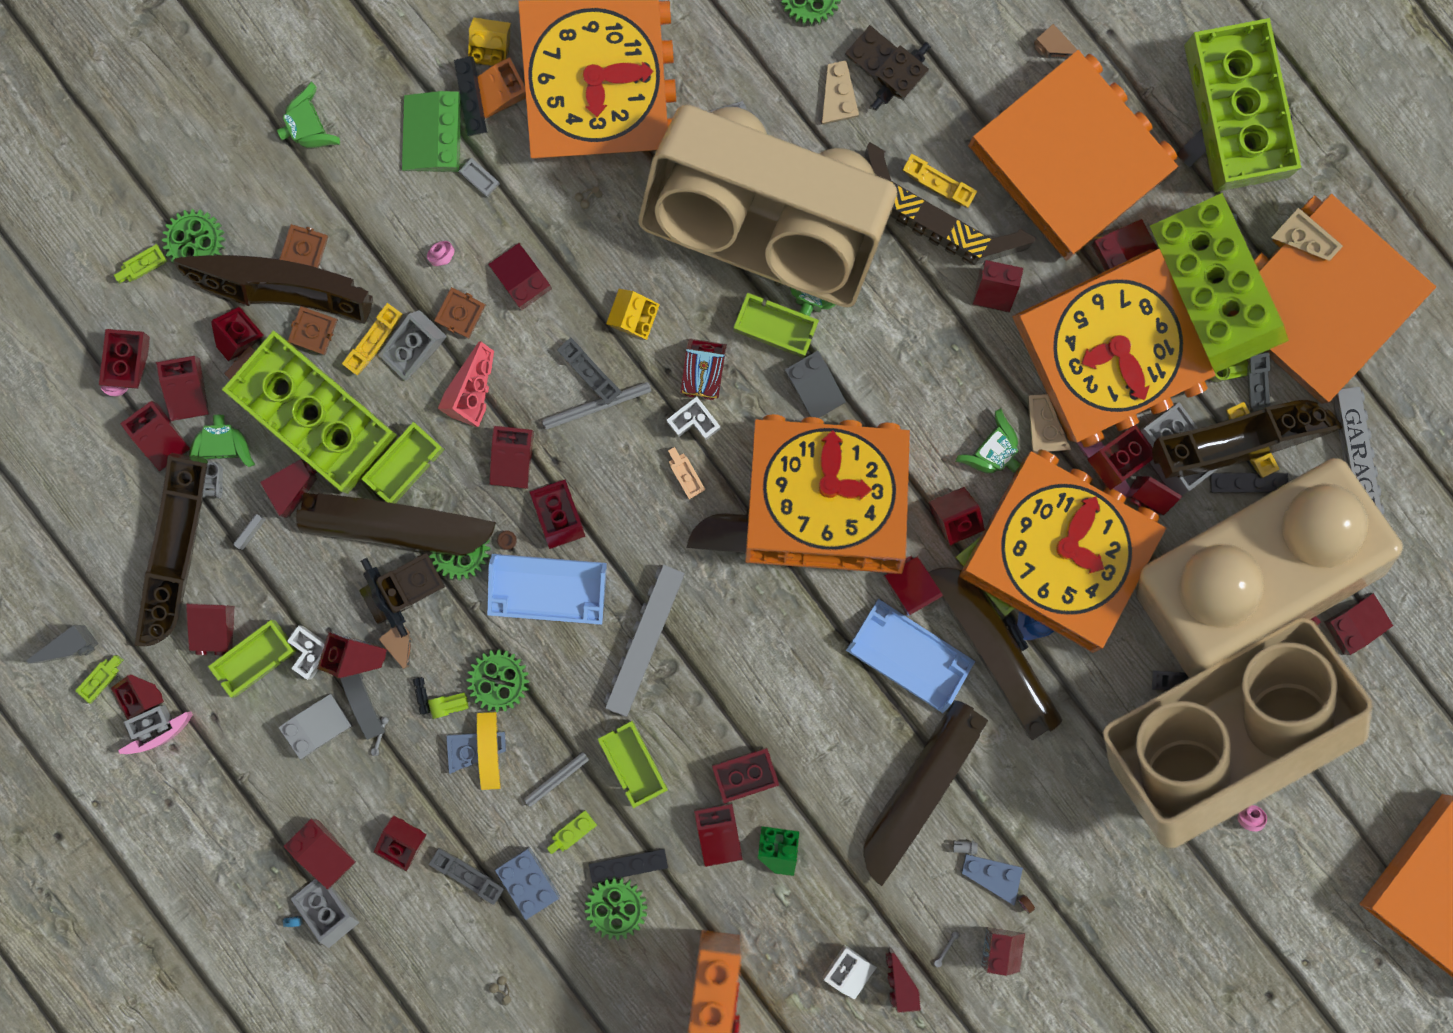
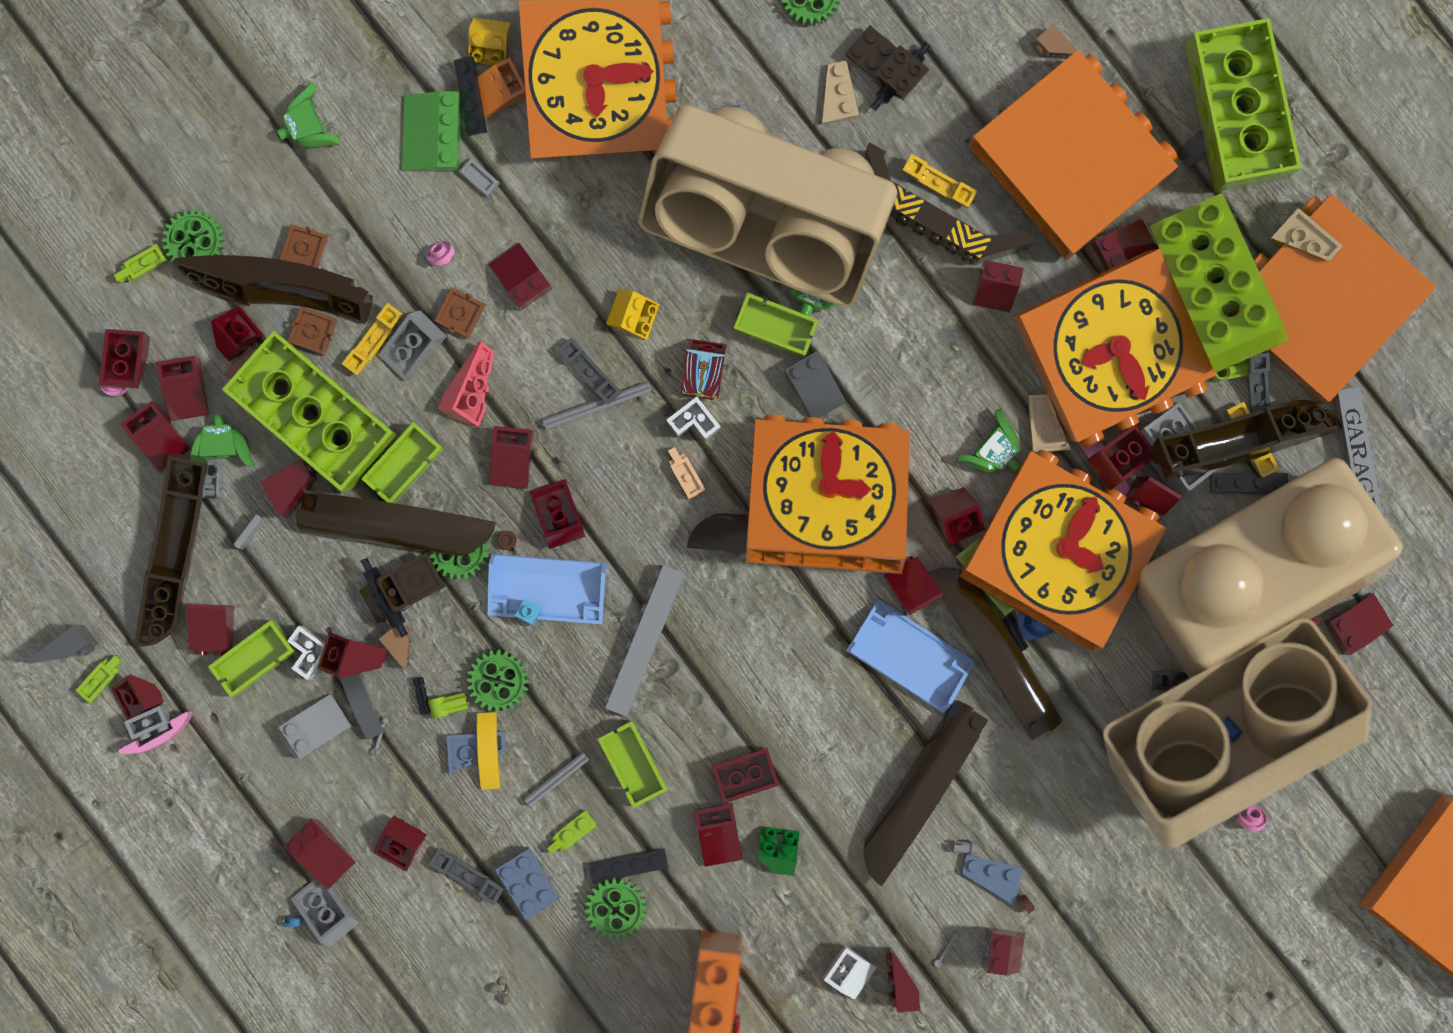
none -> medium azure brick [515,599,543,627]
none -> blue piece [1221,717,1243,743]

